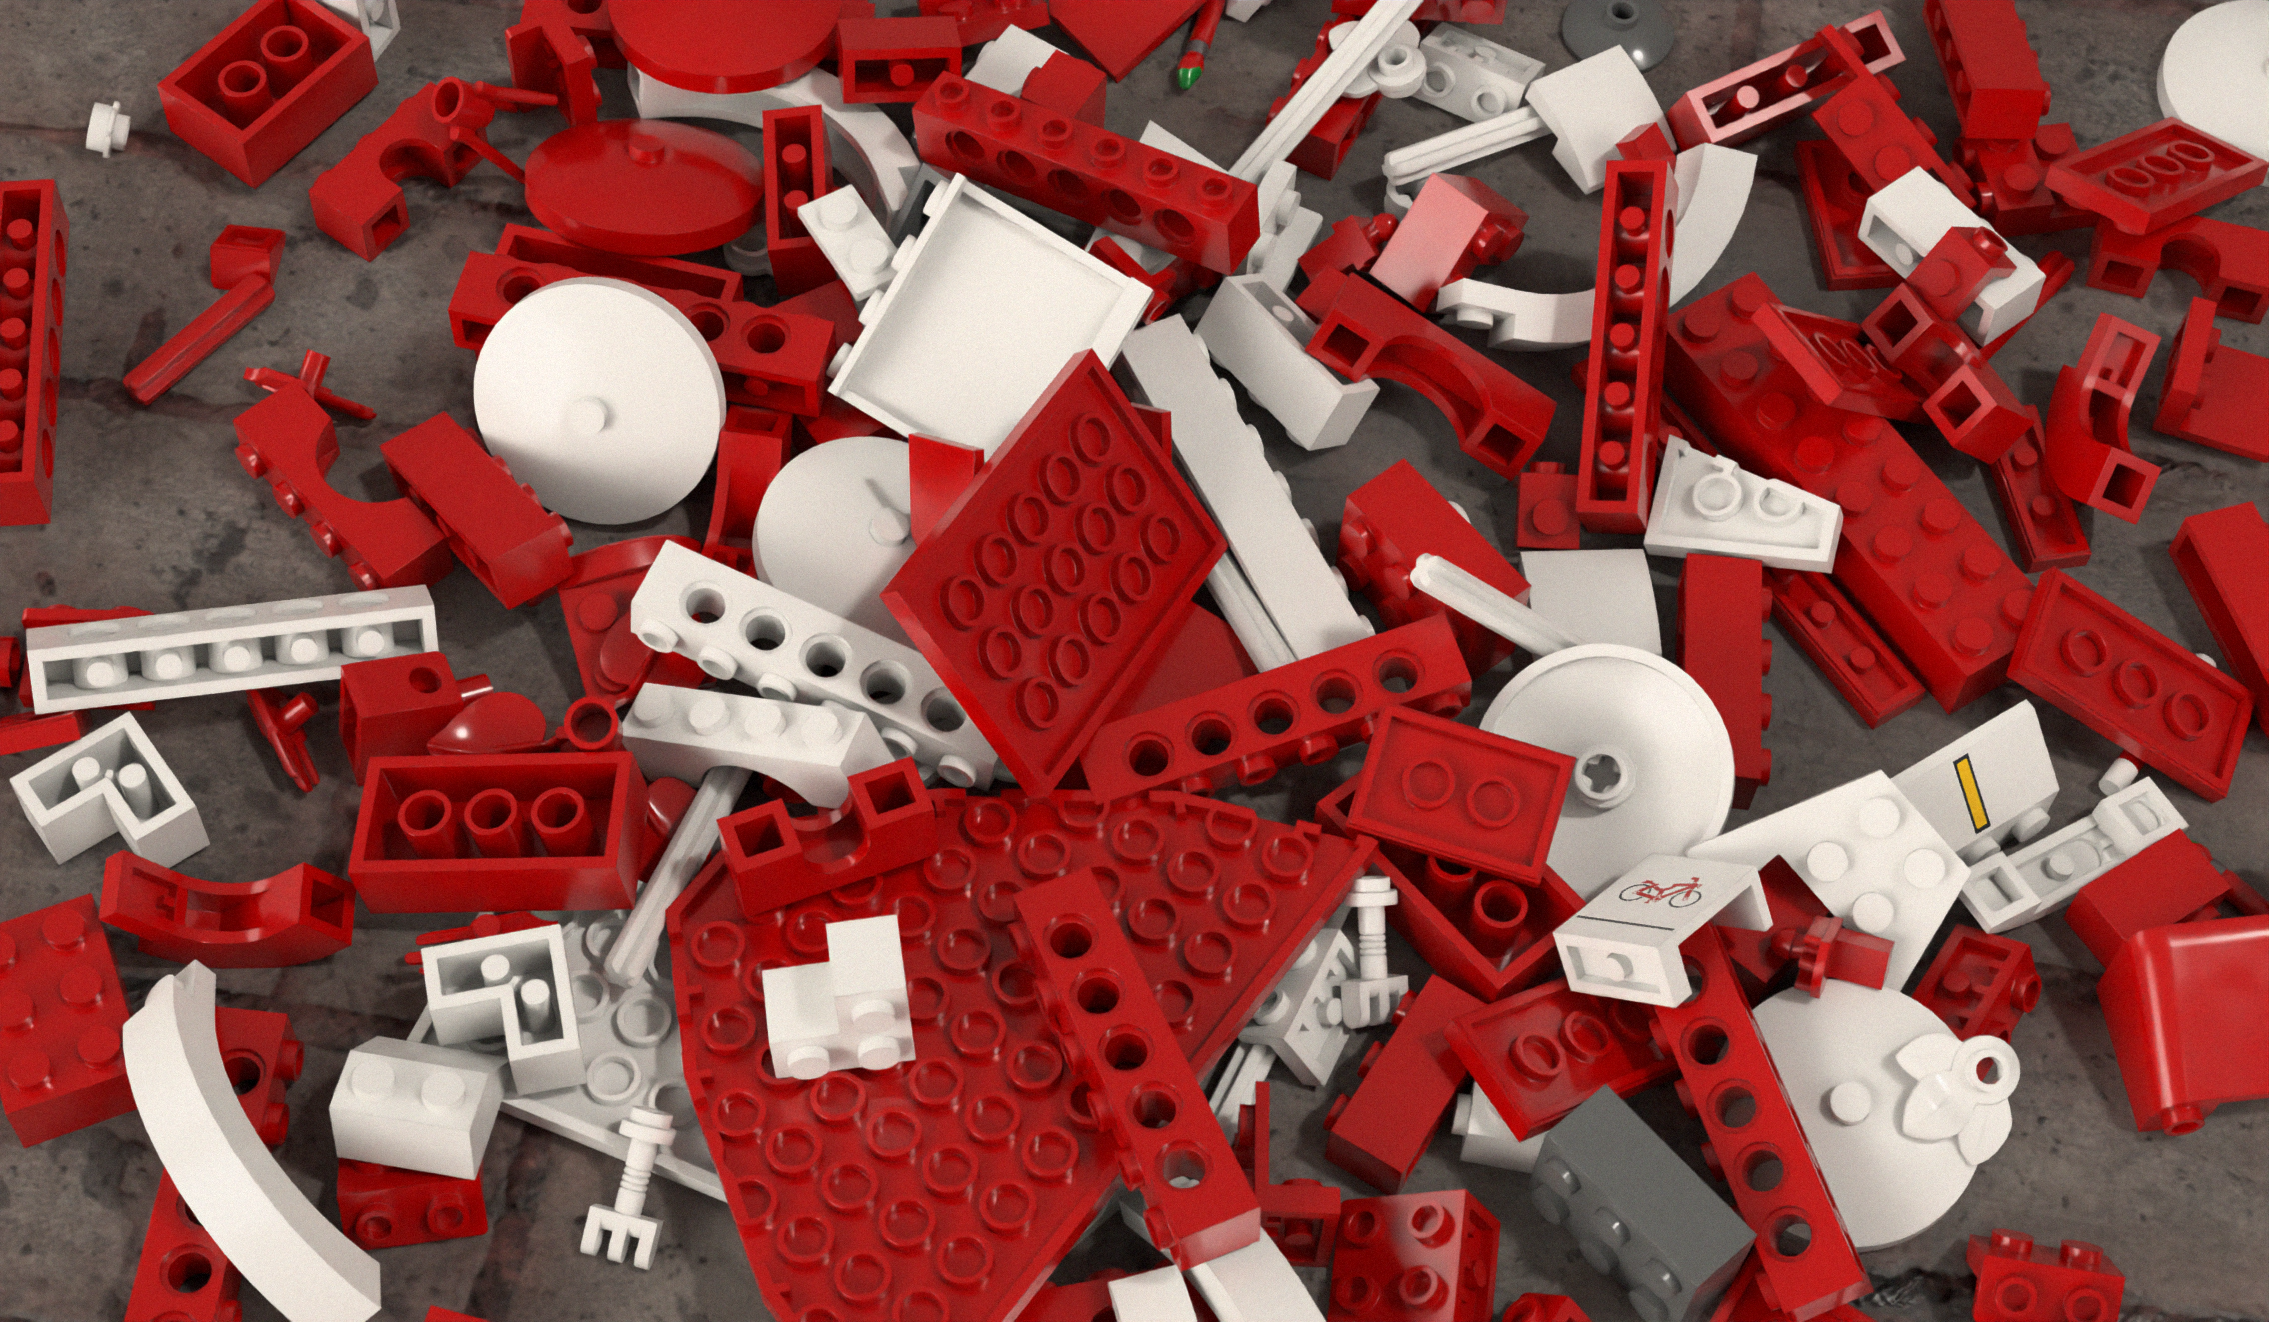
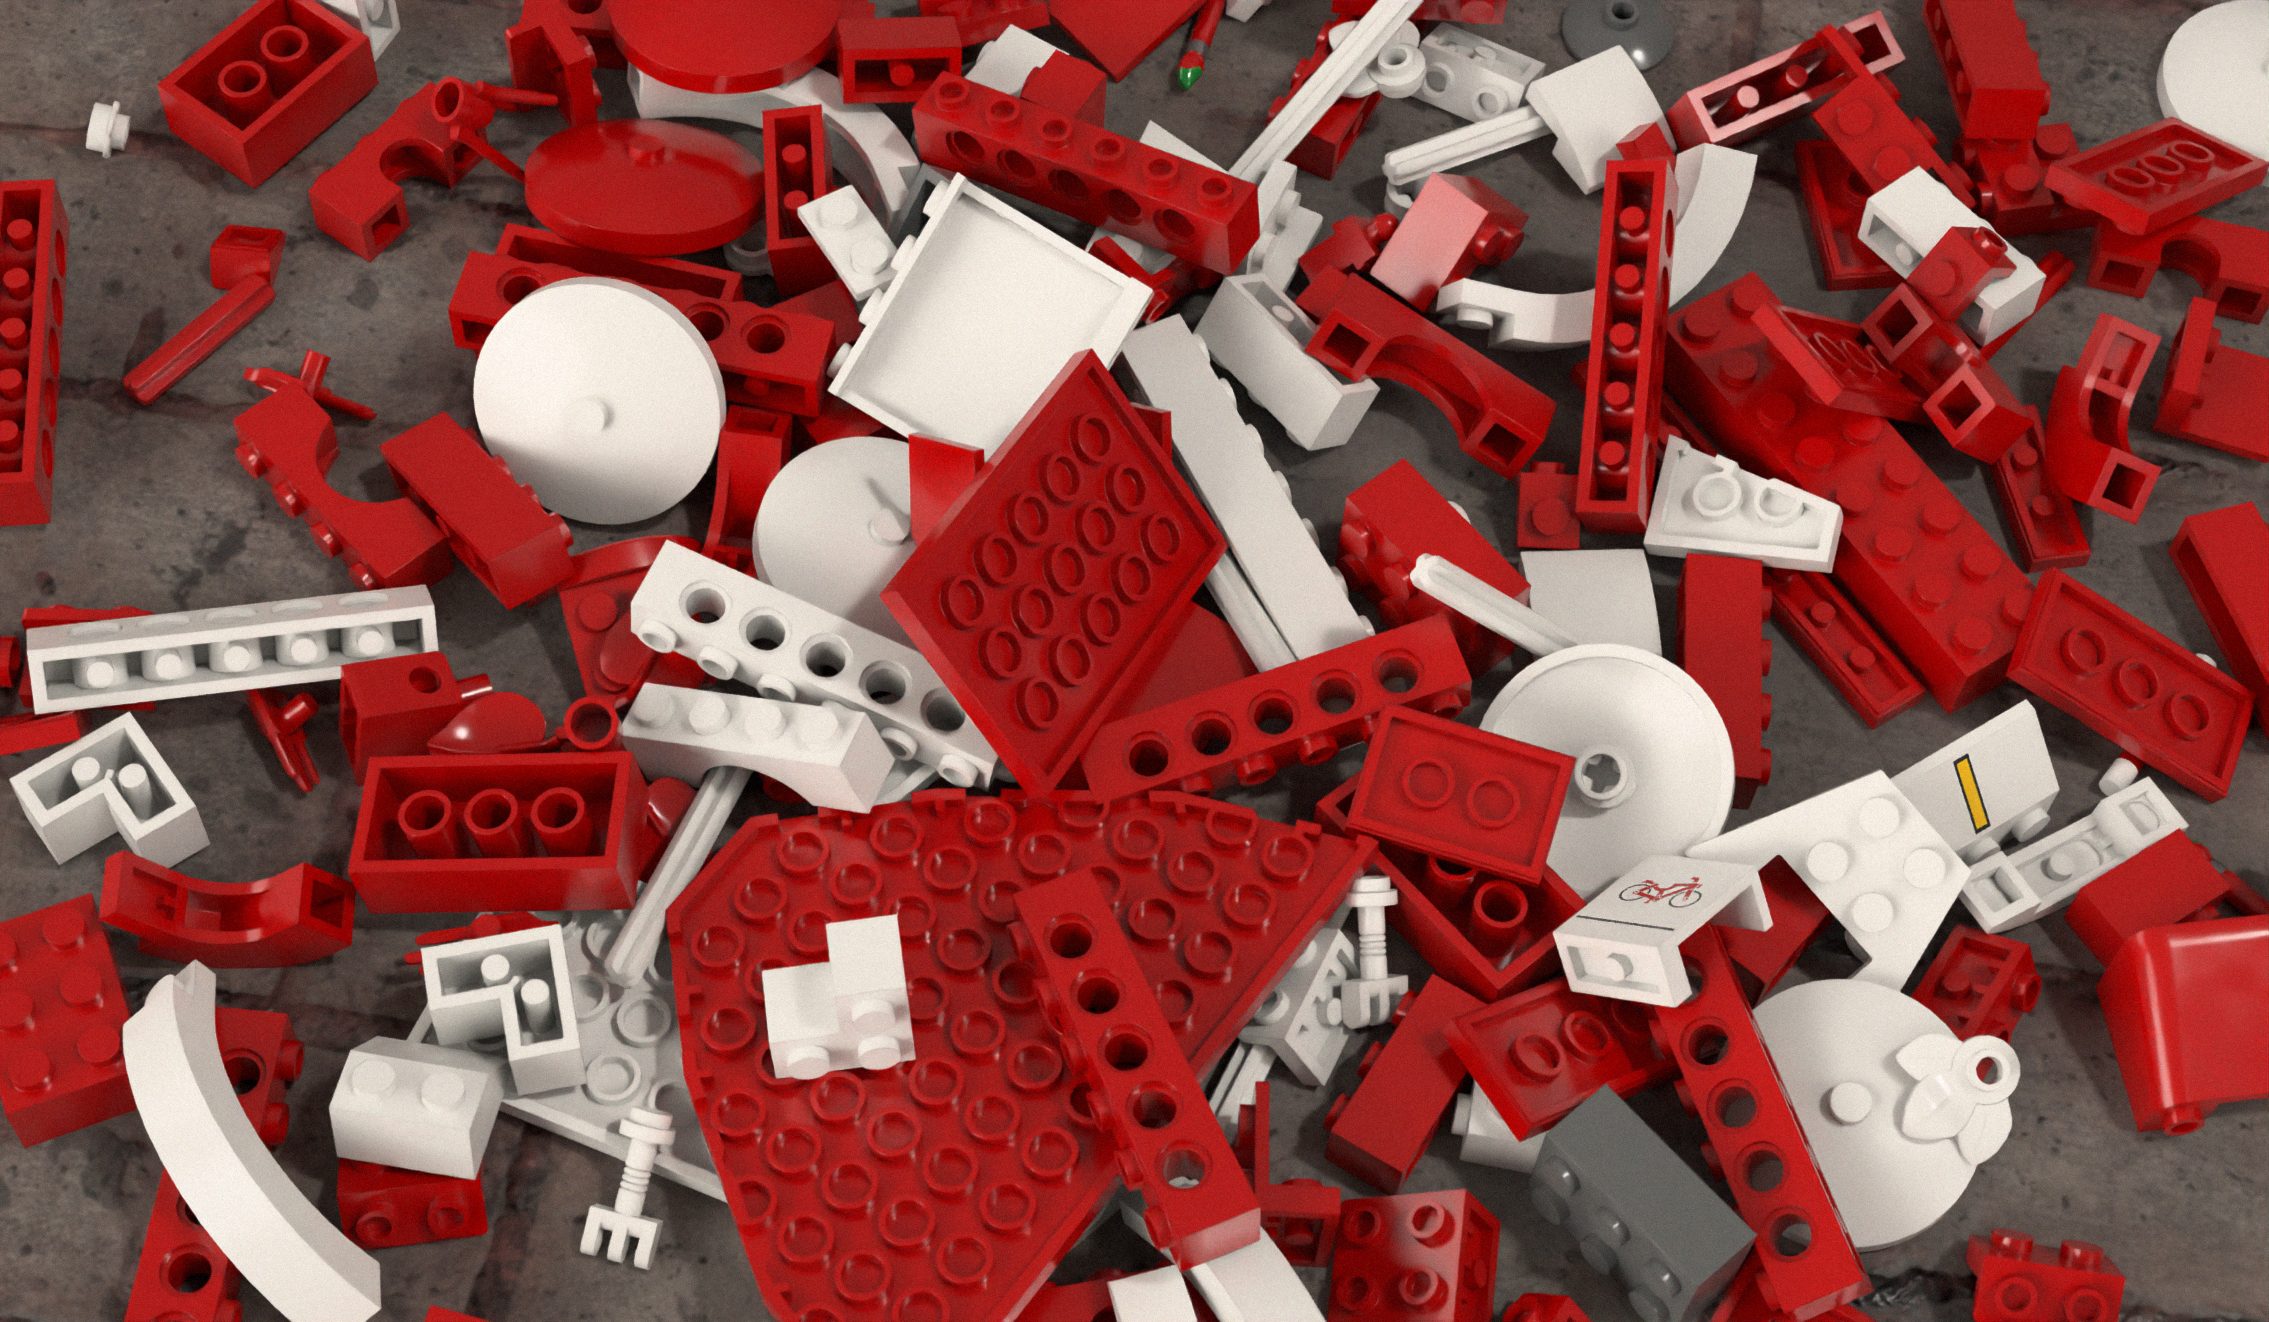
red arch [716,756,939,918] -> none
red piece [1770,915,1895,999] -> none

